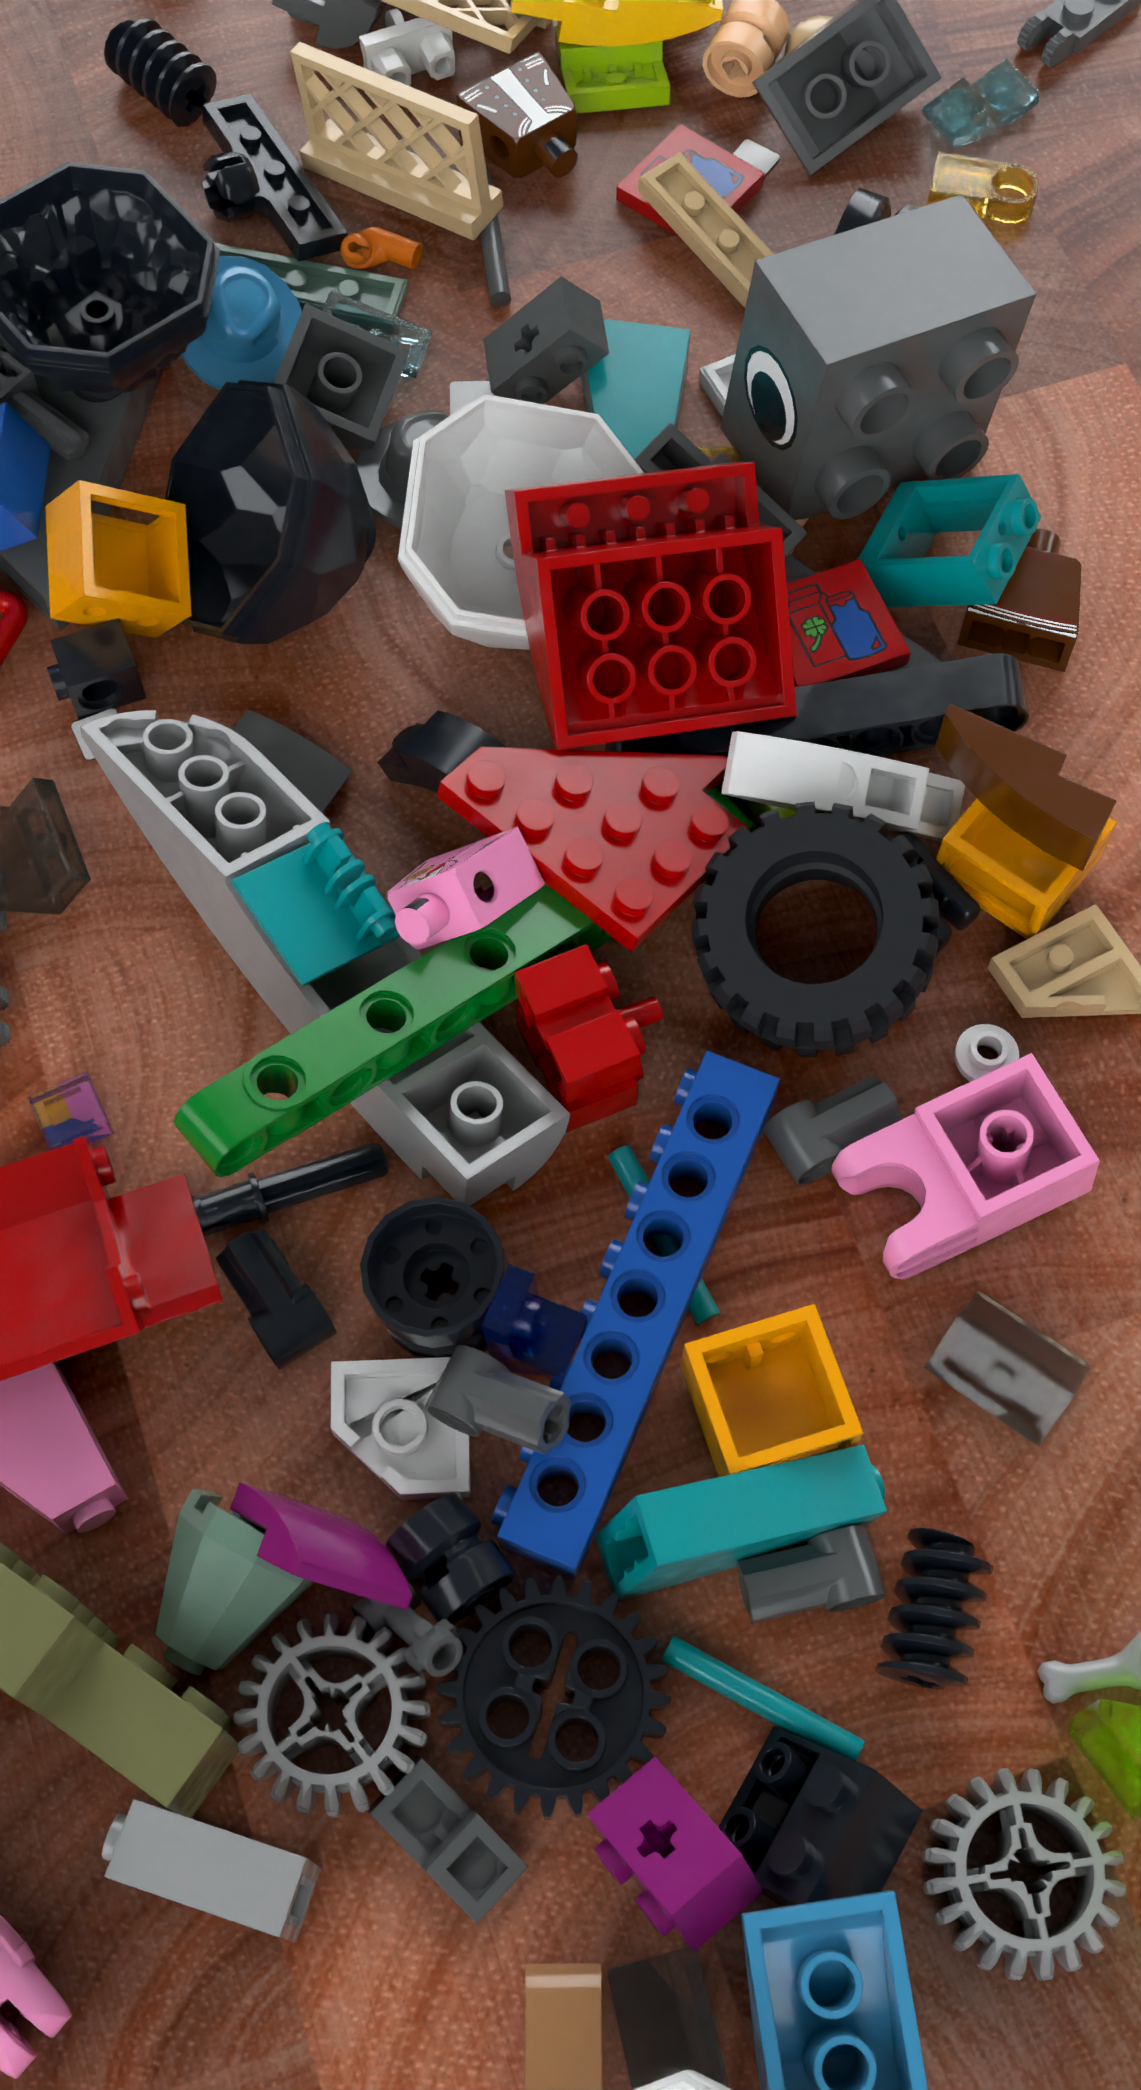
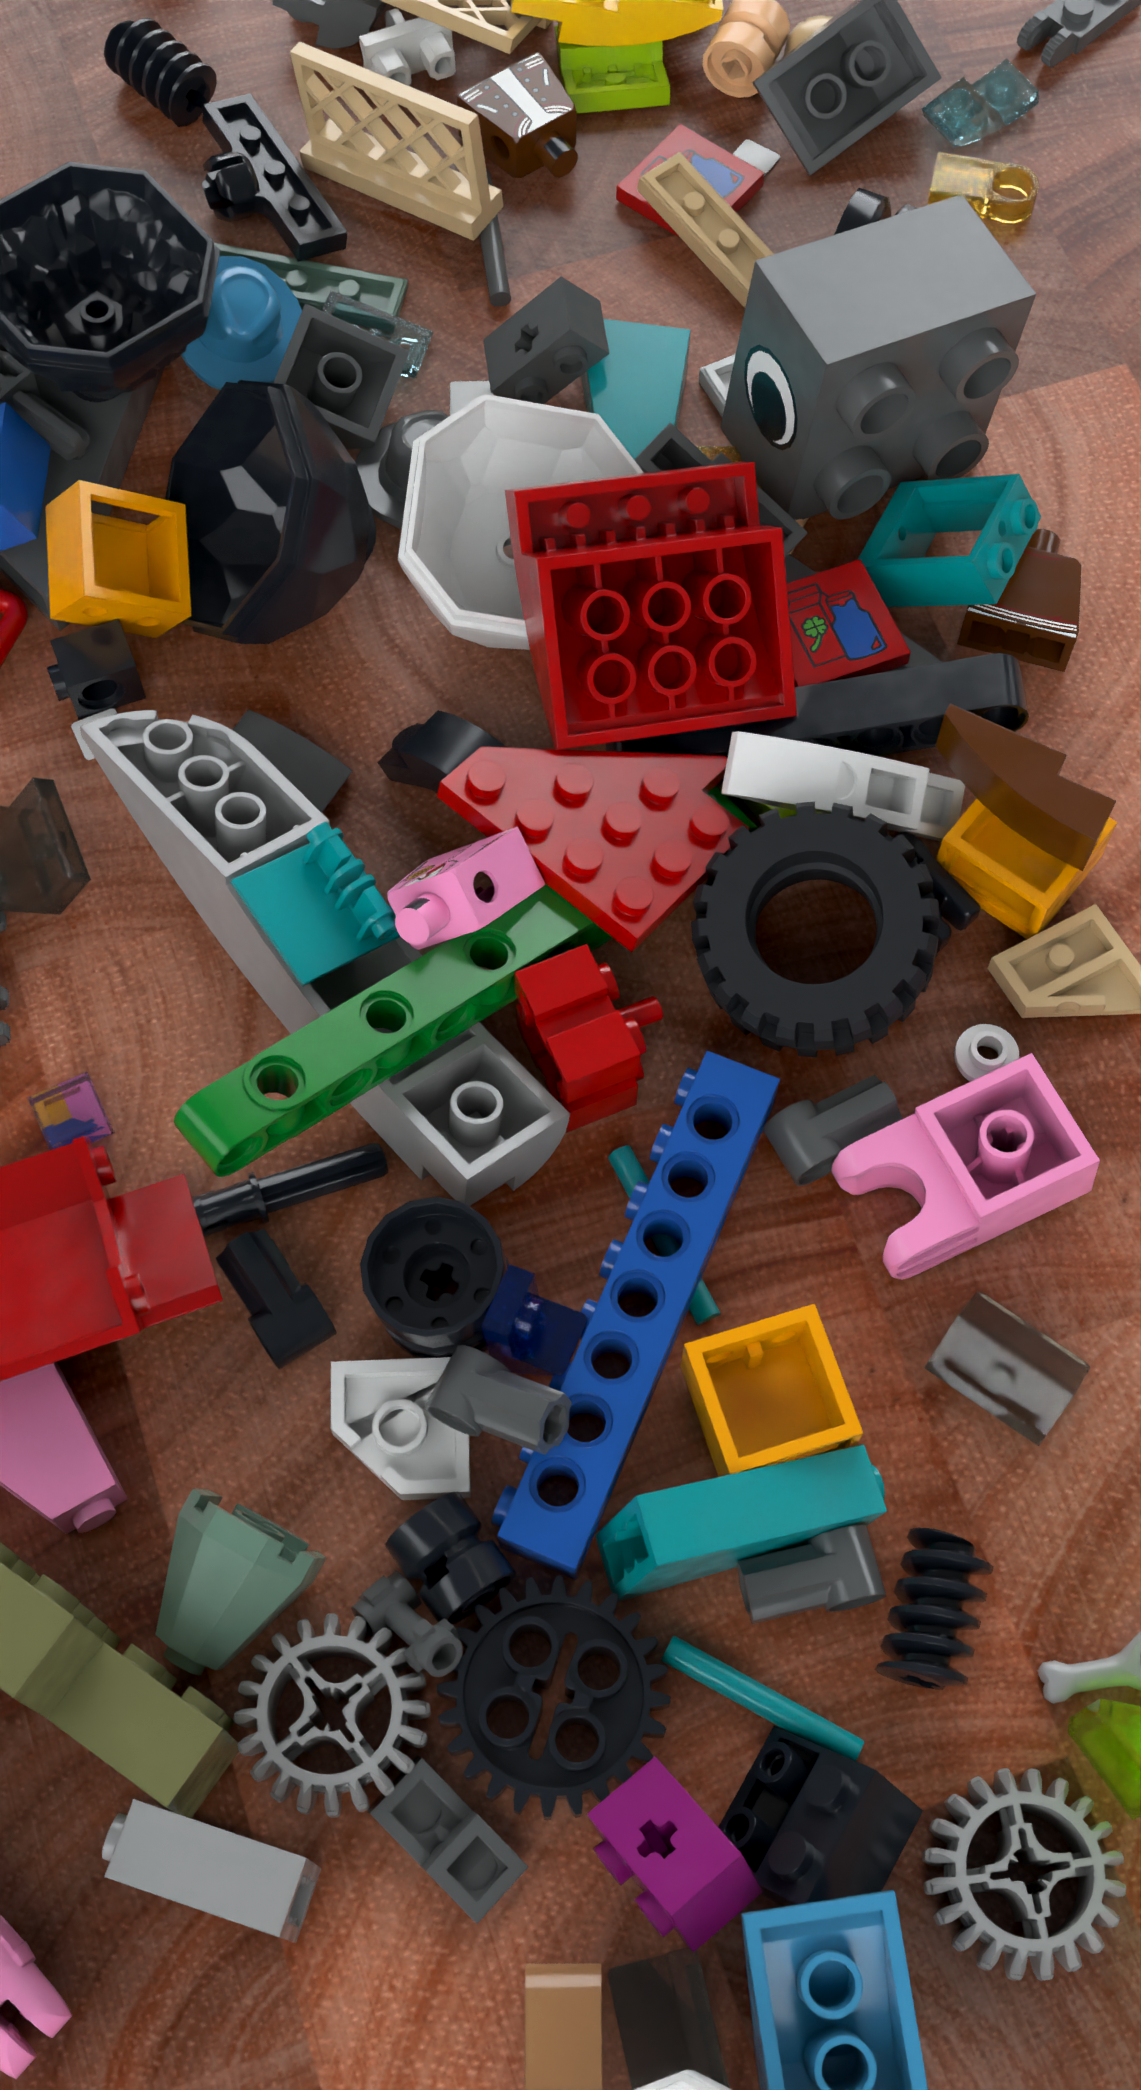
magenta slope [230,1482,412,1610] -> none
orange arm [341,227,423,270] -> none

